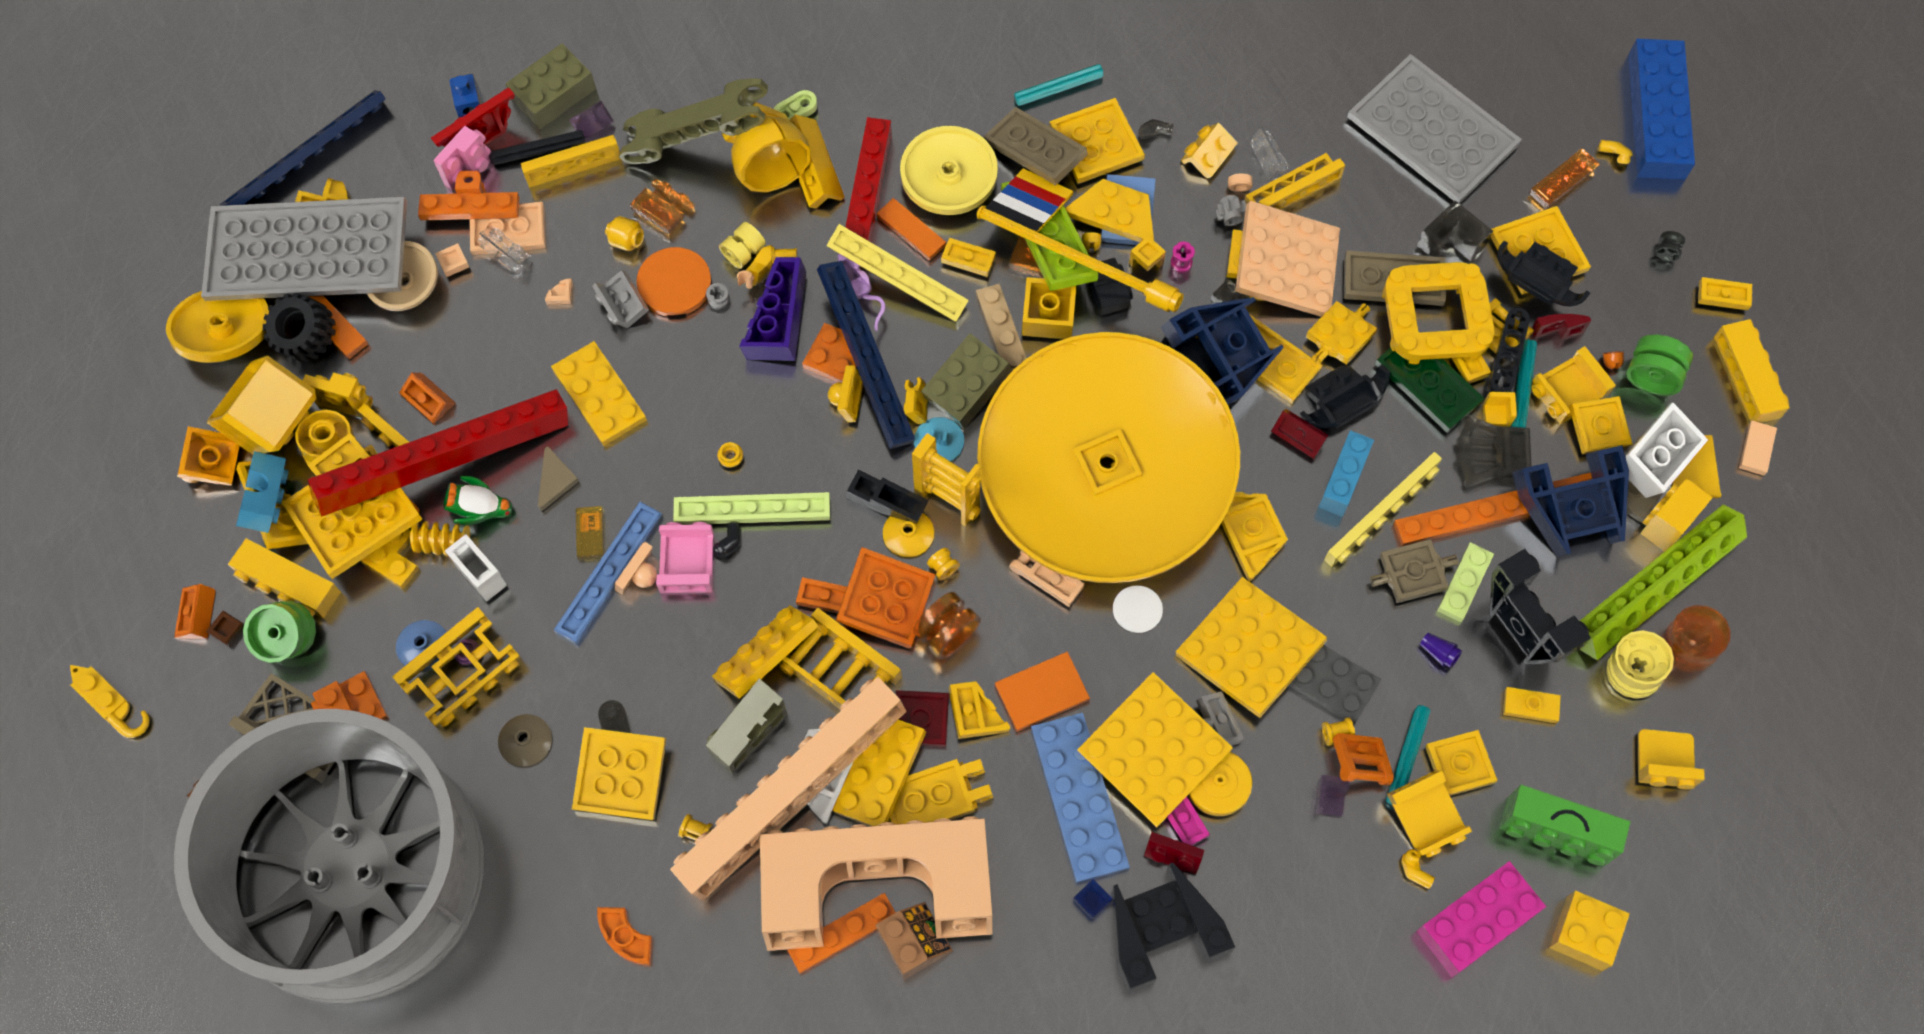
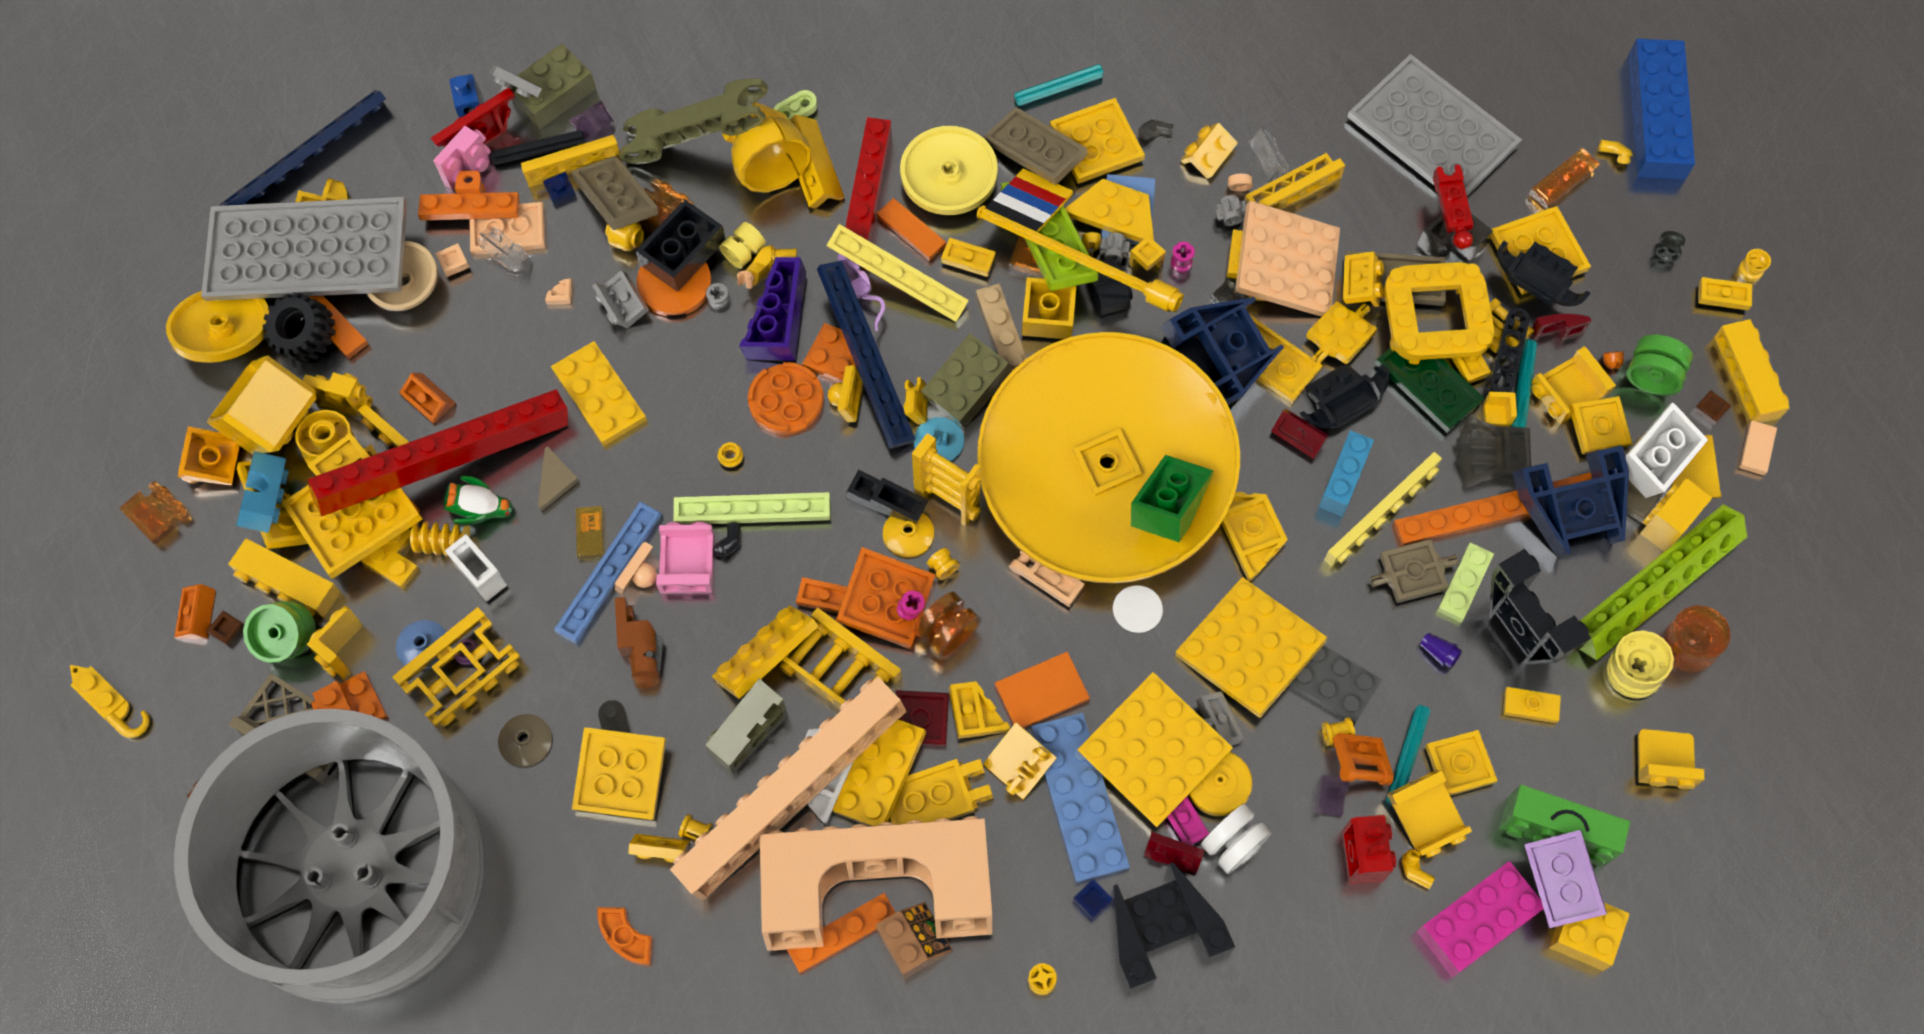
none -> clear orange plate [119,481,190,545]
none -> yellow bracket [307,606,362,680]
none -> light grey plate [489,65,542,98]
none -> clear blue plate [543,172,576,205]
none -> dark tan plate [572,156,658,230]
none -> dark orange plate [615,597,663,689]
none -> yellow plate [629,834,690,862]
none -> black brick [636,199,726,292]
none -> orange tile [748,362,824,435]
none -> dark pink bush [896,590,925,621]
none -> yellow hinge [983,722,1057,800]
none -> yellow wheel [1028,963,1057,995]
none -> light grey gear [1099,233,1130,263]
none -> green slope [1131,455,1213,543]
none -> white wheel [1201,804,1272,874]
none -> red hinge [1342,815,1396,885]
none -> yellow bracket [1343,251,1384,307]
none -> red plate [1433,164,1474,249]
none -> plate [1524,830,1607,928]
none -> reddish brown tile [1693,390,1731,426]
none -> yellow wheel [1737,249,1771,282]

